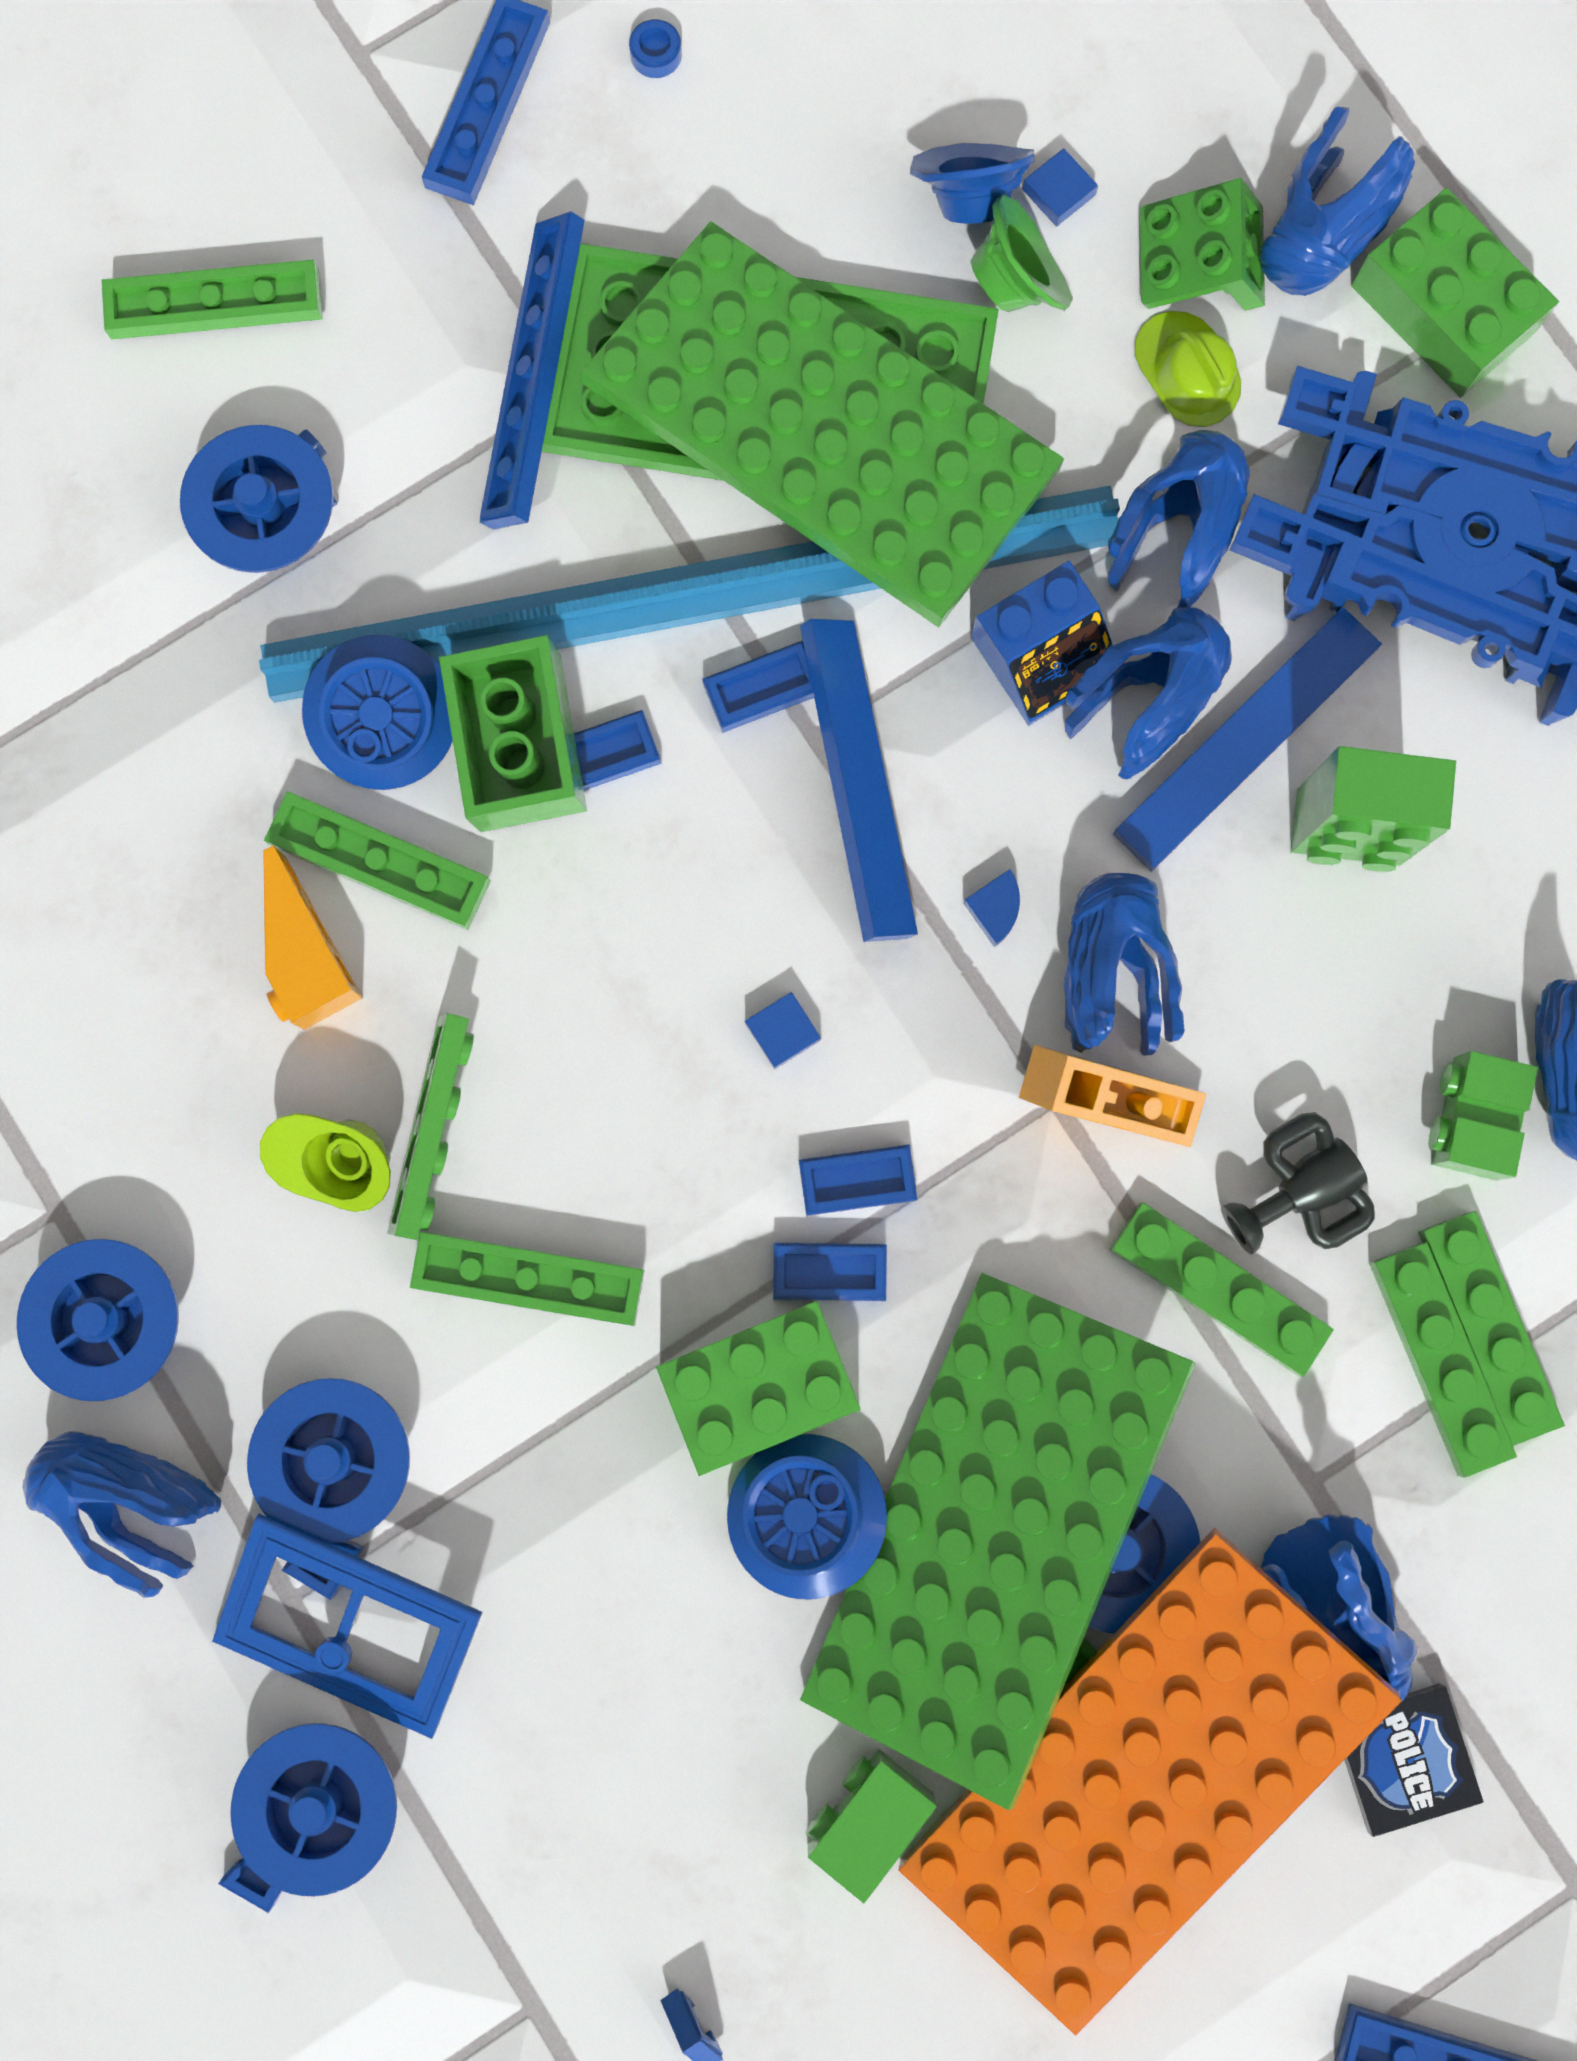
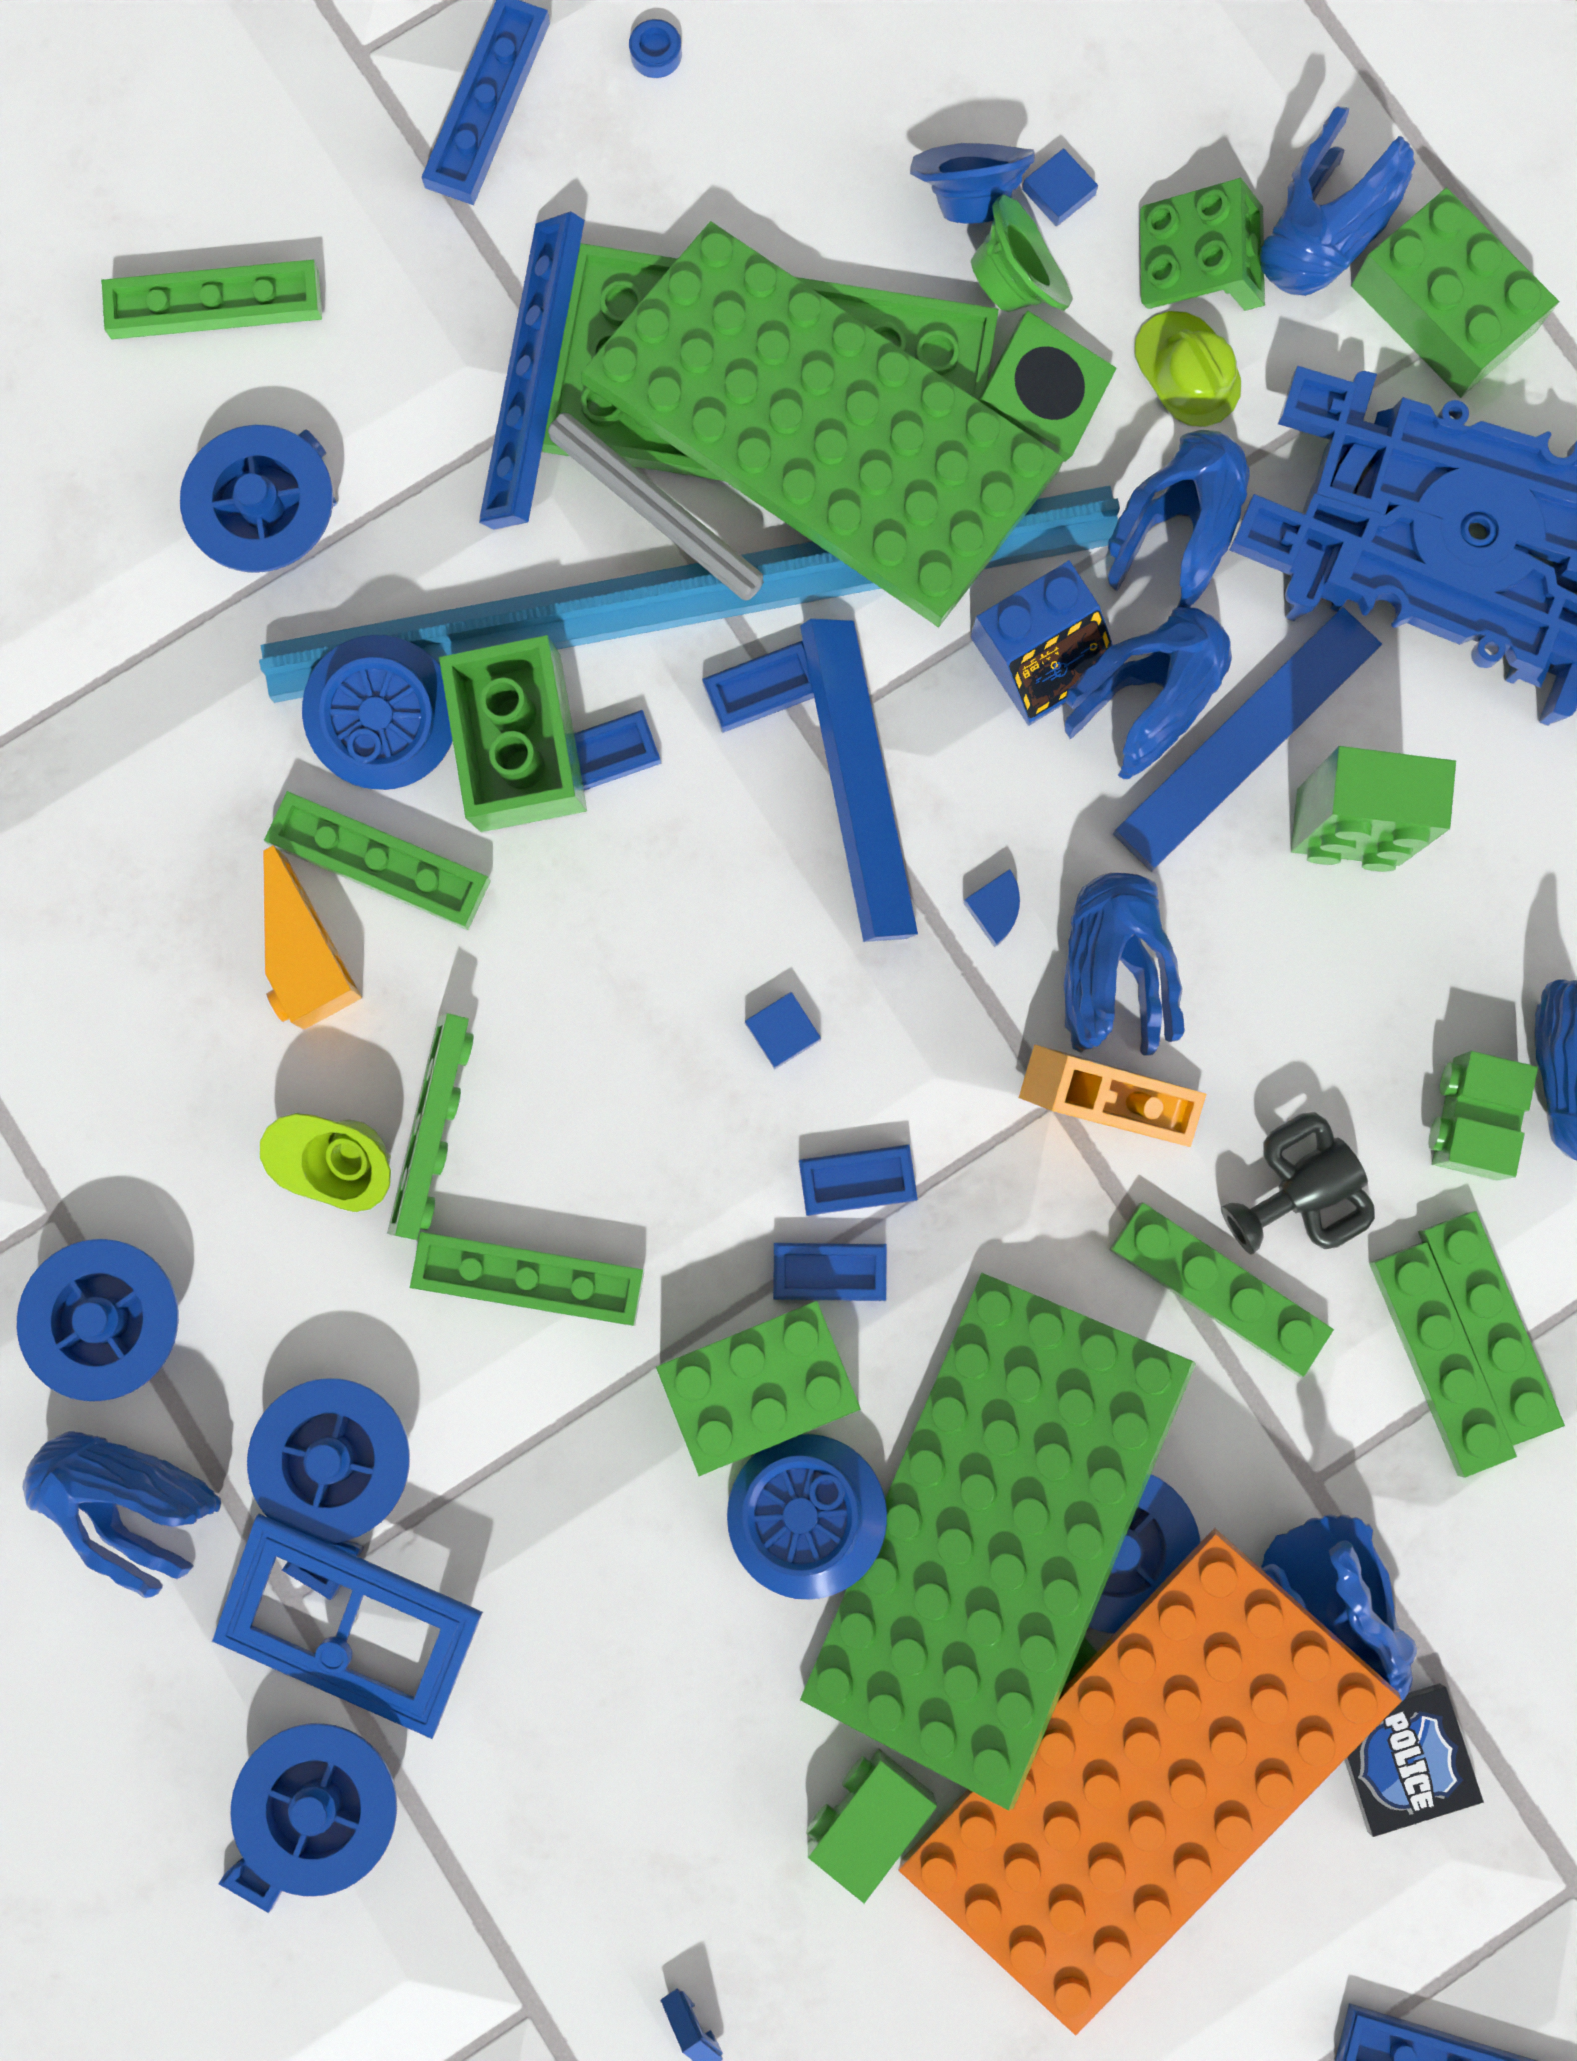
none -> light grey axle [548,413,764,600]
none -> bright green tile [978,310,1117,462]

